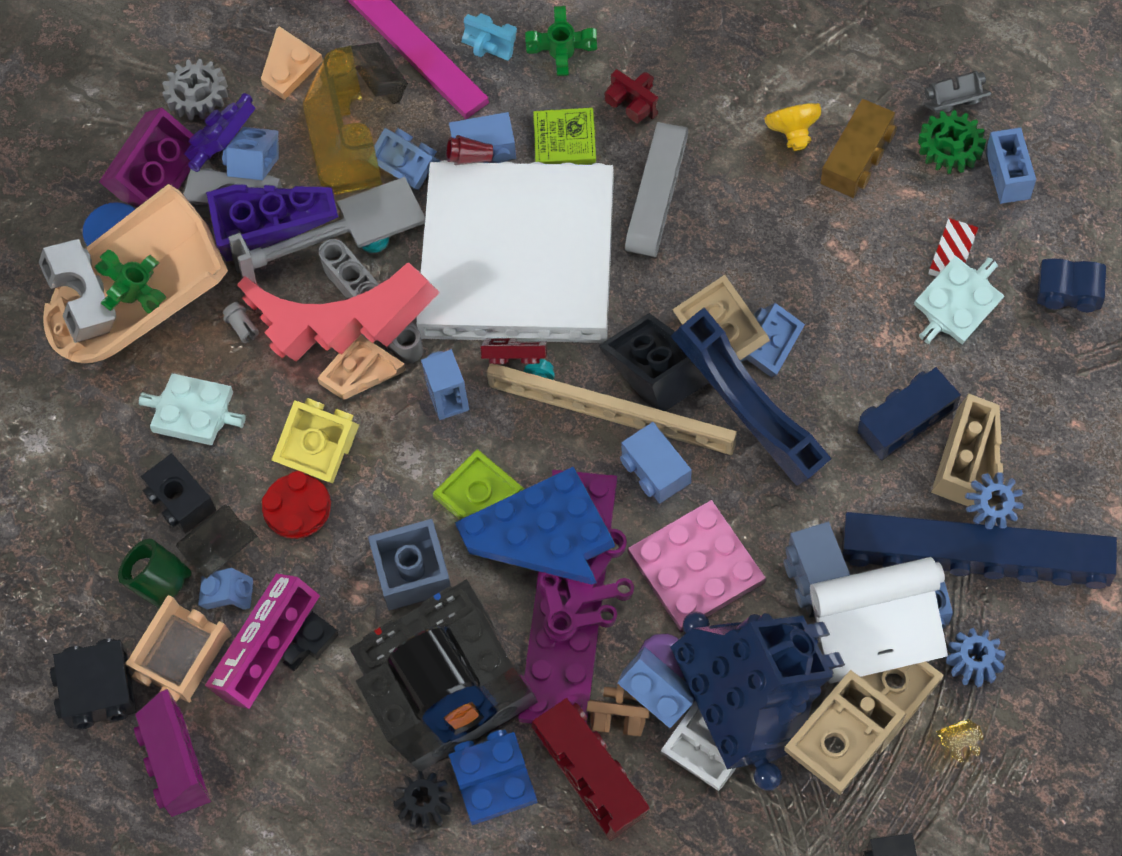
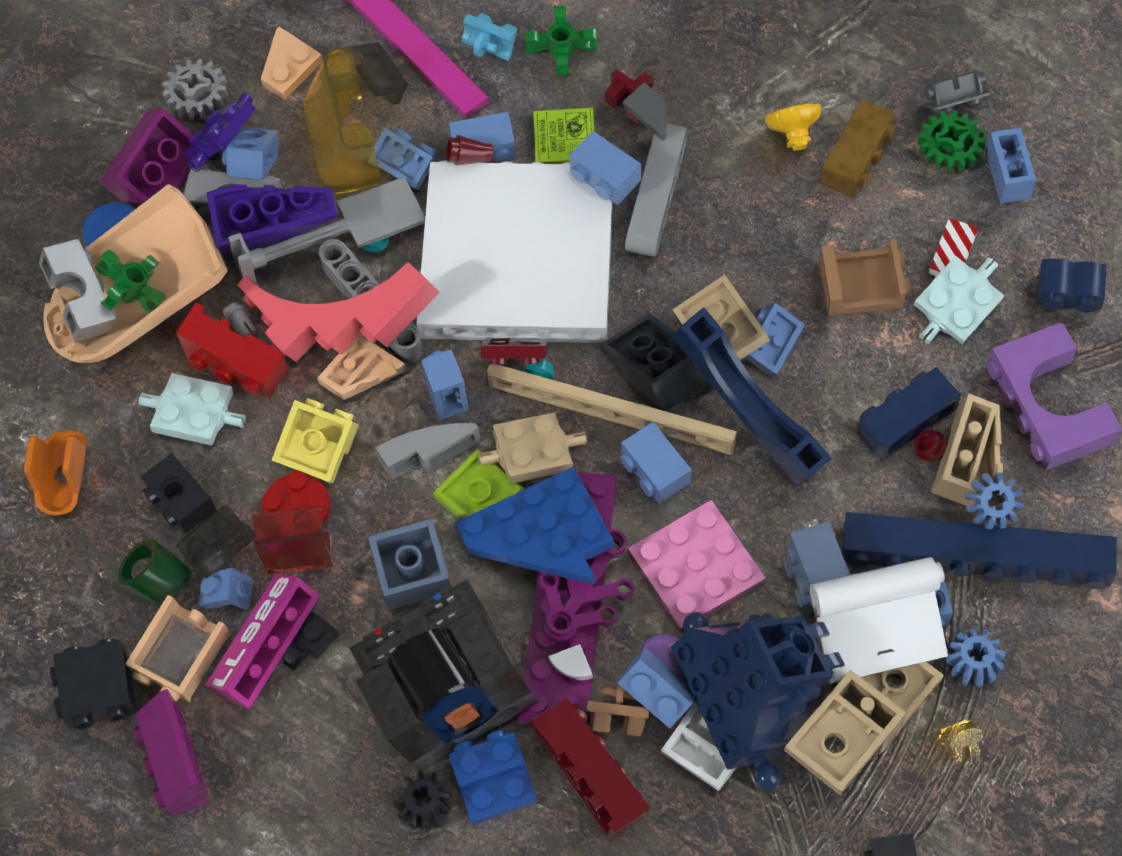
none -> orange piece [24,430,87,516]
none -> red wedge [176,302,288,398]
none -> clear red panel [252,506,333,575]
none -> light grey slope [375,423,481,480]
none -> tan plate [477,412,587,484]
none -> white tile [548,644,593,680]
none -> medium blue brick [569,131,641,205]
none -> dark grey tile [623,82,666,140]
none -> medium nougat panel [819,239,910,316]
none -> dark red plate [915,430,947,462]
none -> medium lavender arch [987,322,1122,470]

